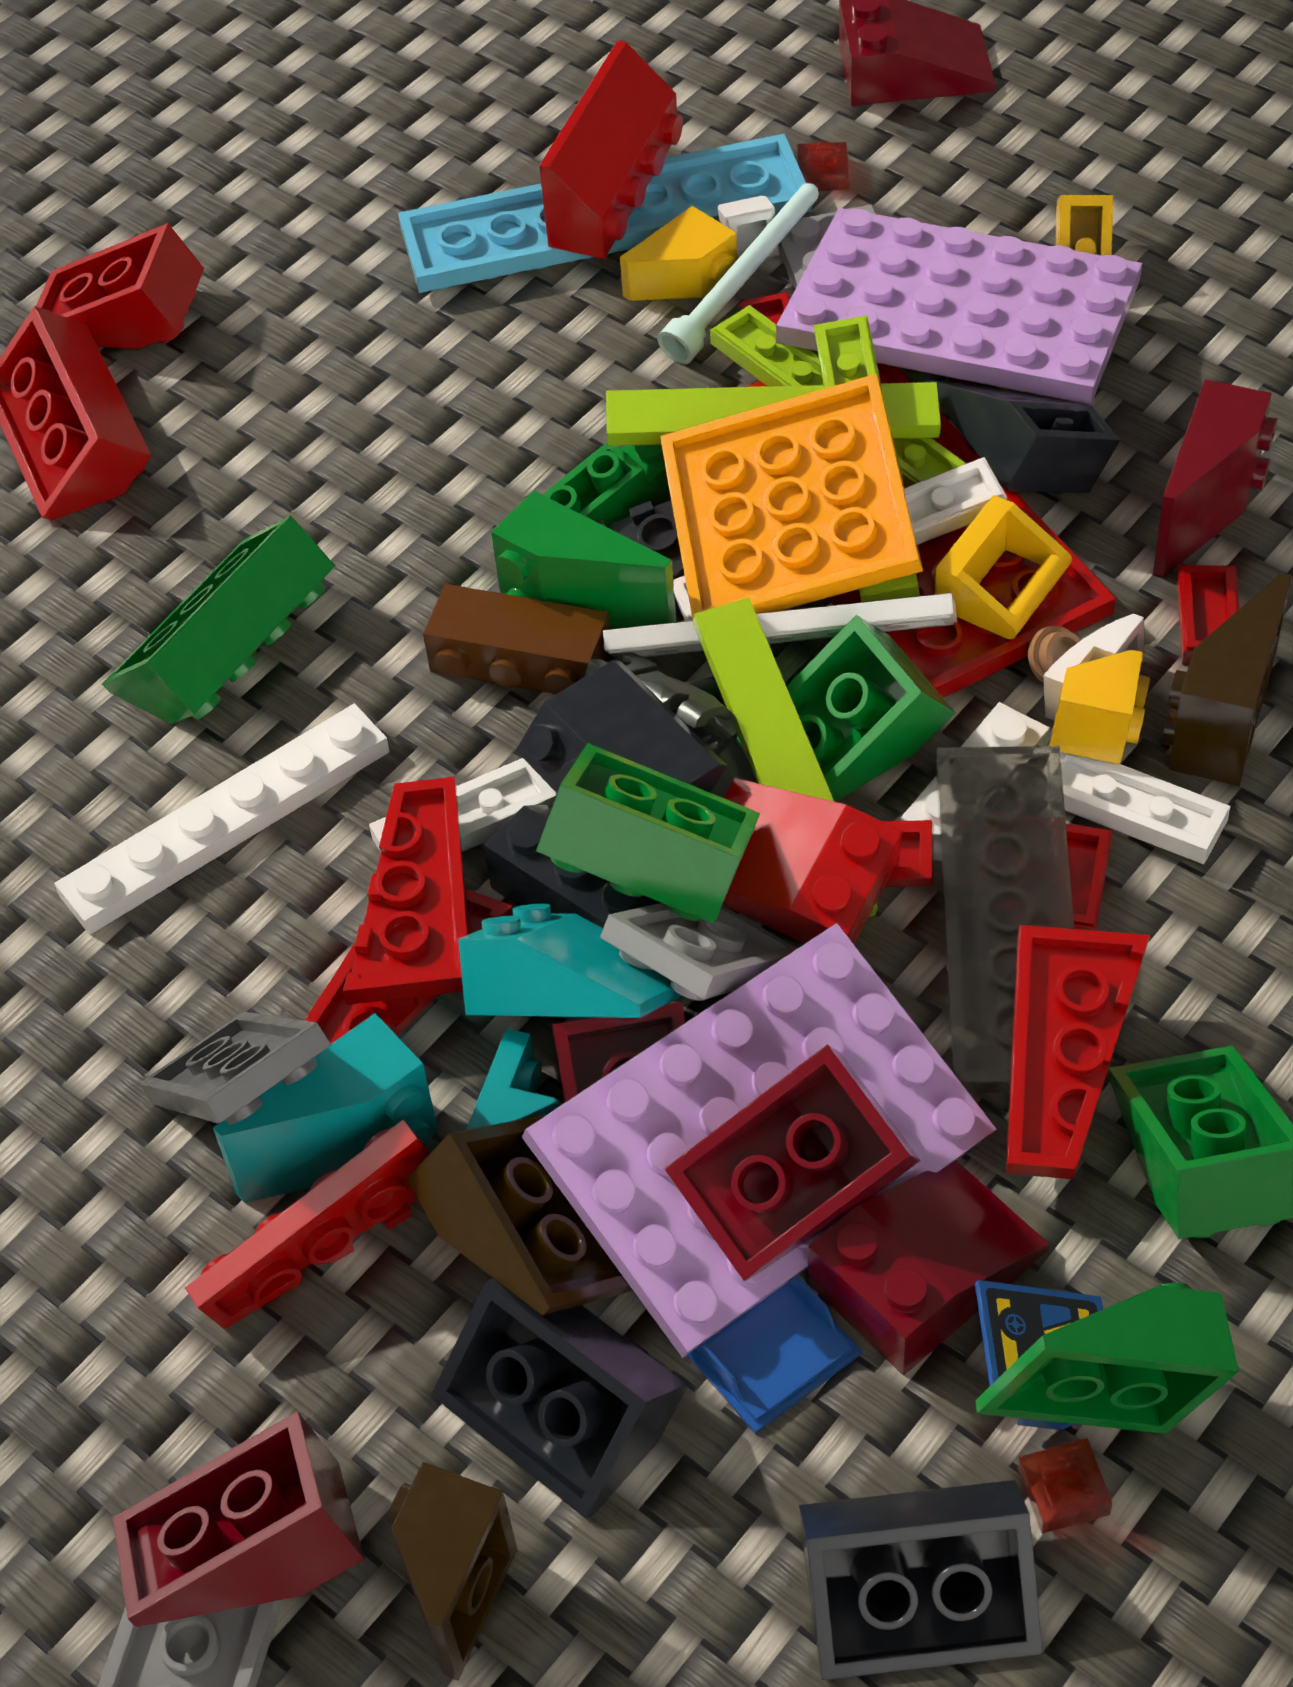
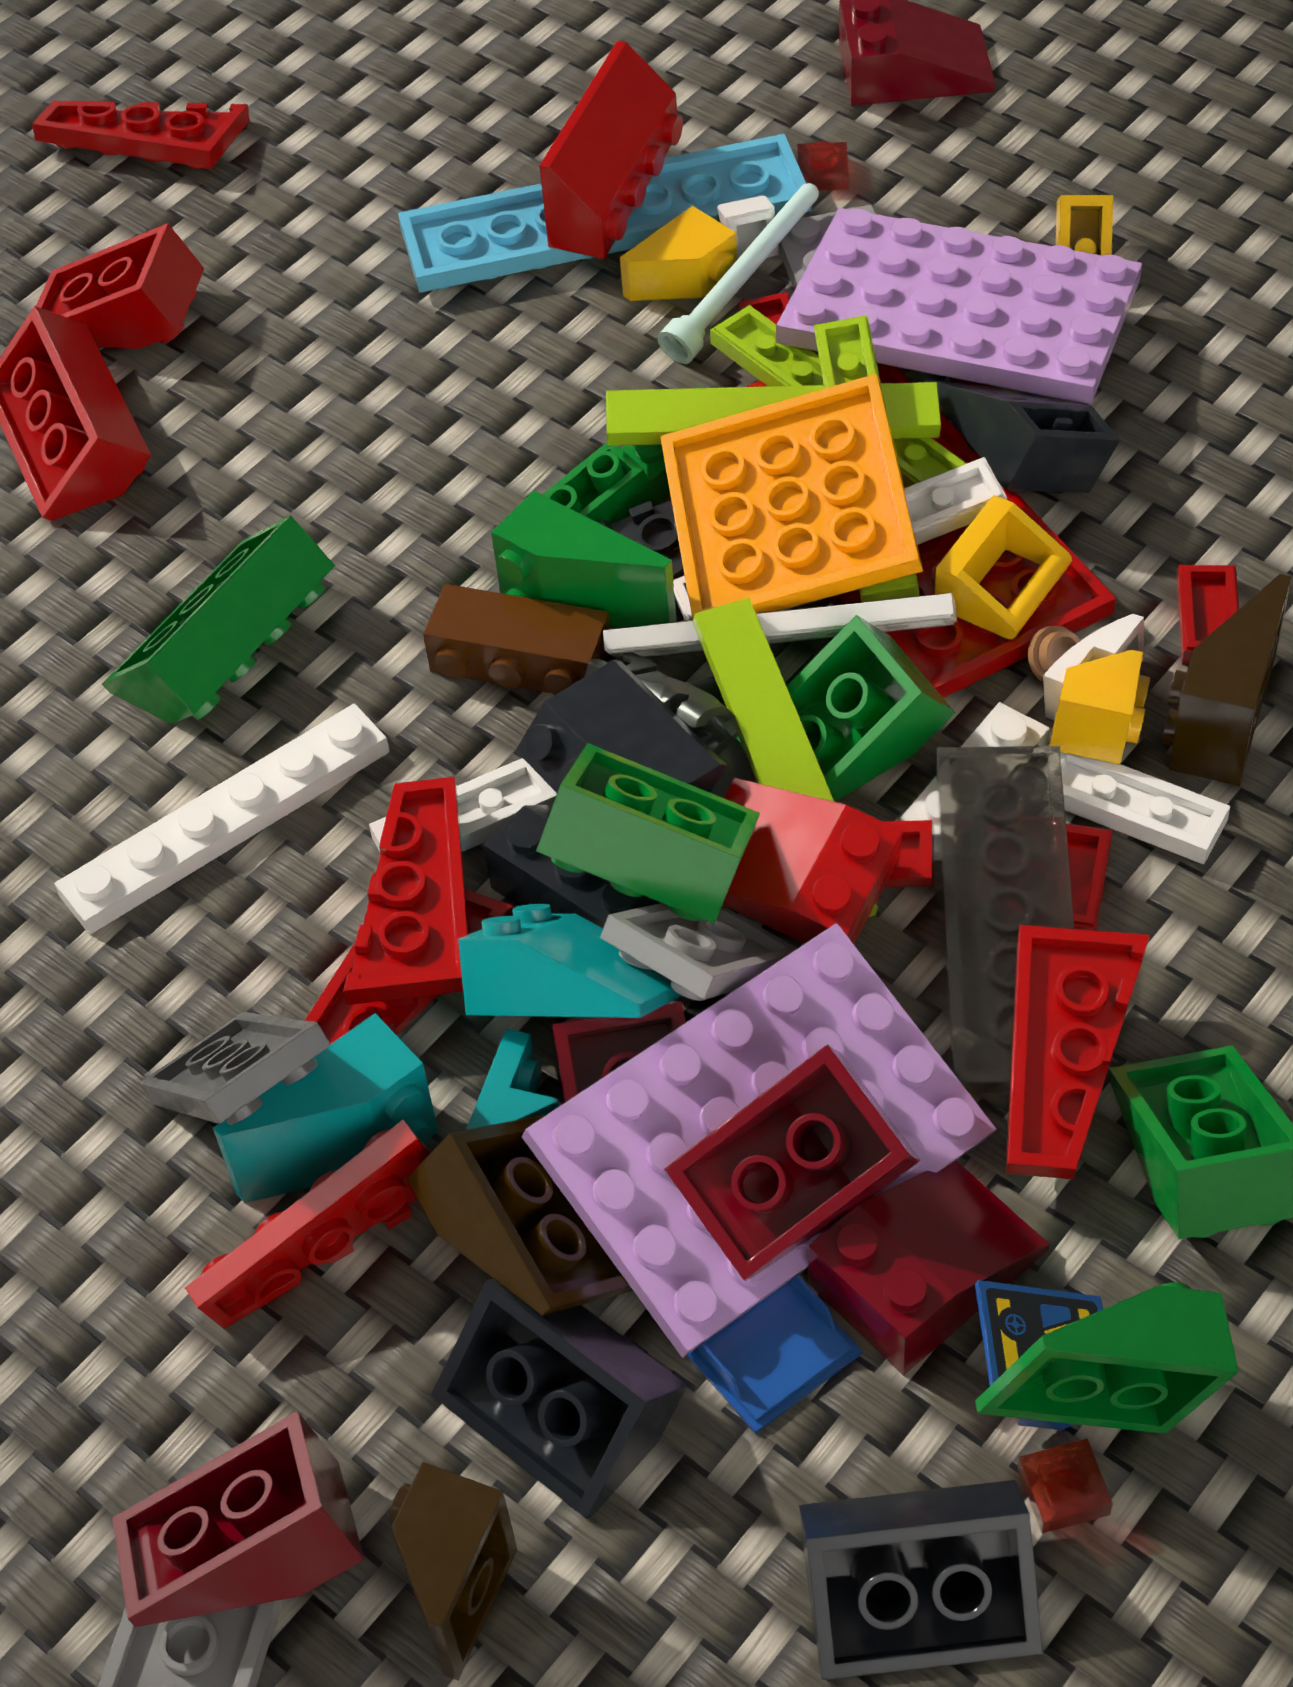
dark red slope [1152,379,1278,578] -> none
none -> red wing [32,100,250,169]

